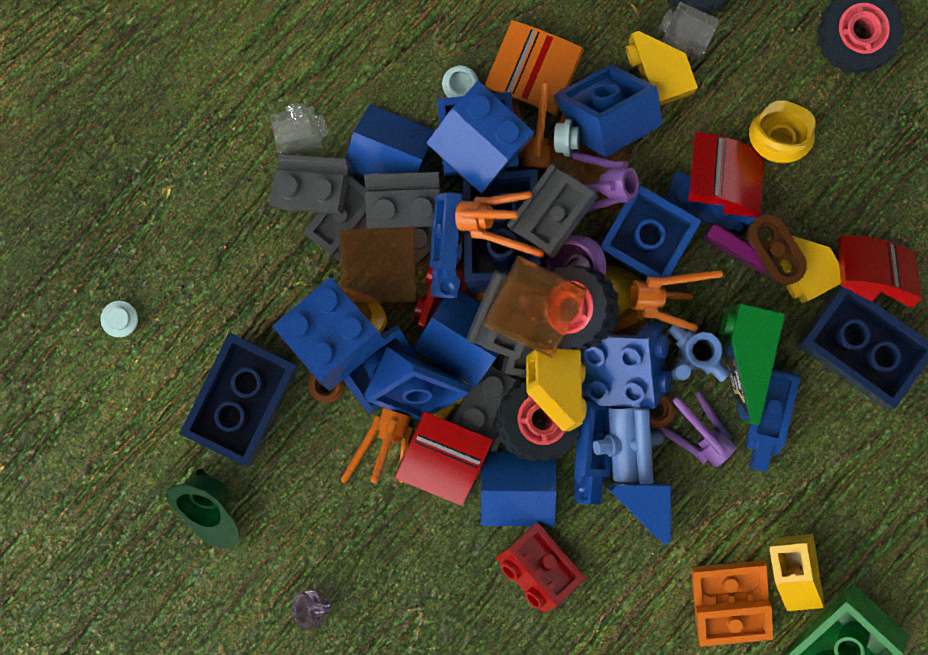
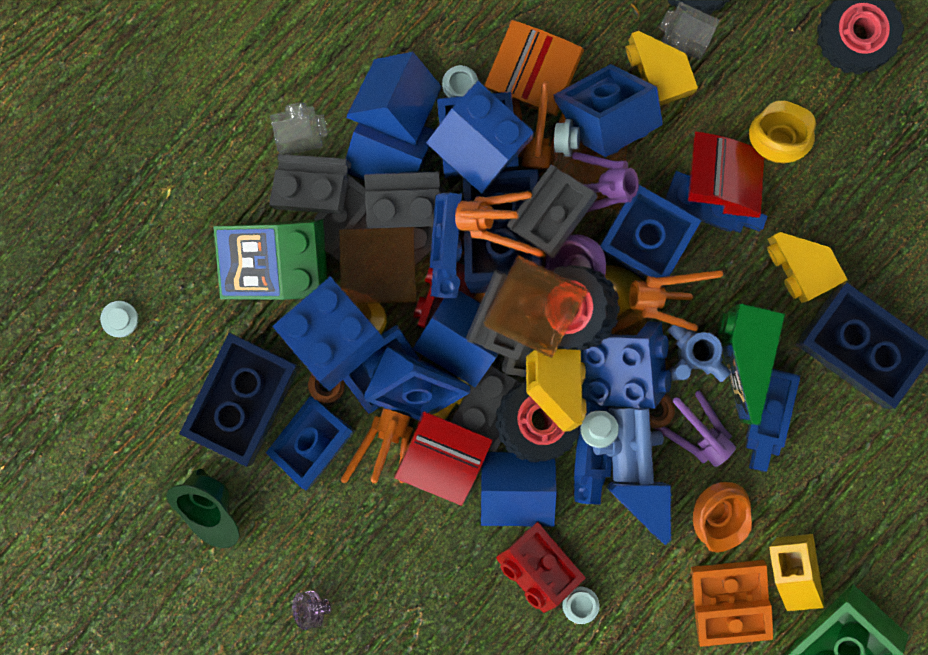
magenta tile [702,224,768,276] -> none
reddish brown plate [747,215,807,285] -> none
red slope [837,235,922,308] -> none
none -> slope [213,219,328,300]
none -> blue slope [266,396,356,491]
none -> blue slope [347,52,442,145]
none -> light aqua plate [562,586,600,624]
none -> light aqua plate [581,411,619,448]
none -> orange hat [693,482,752,553]

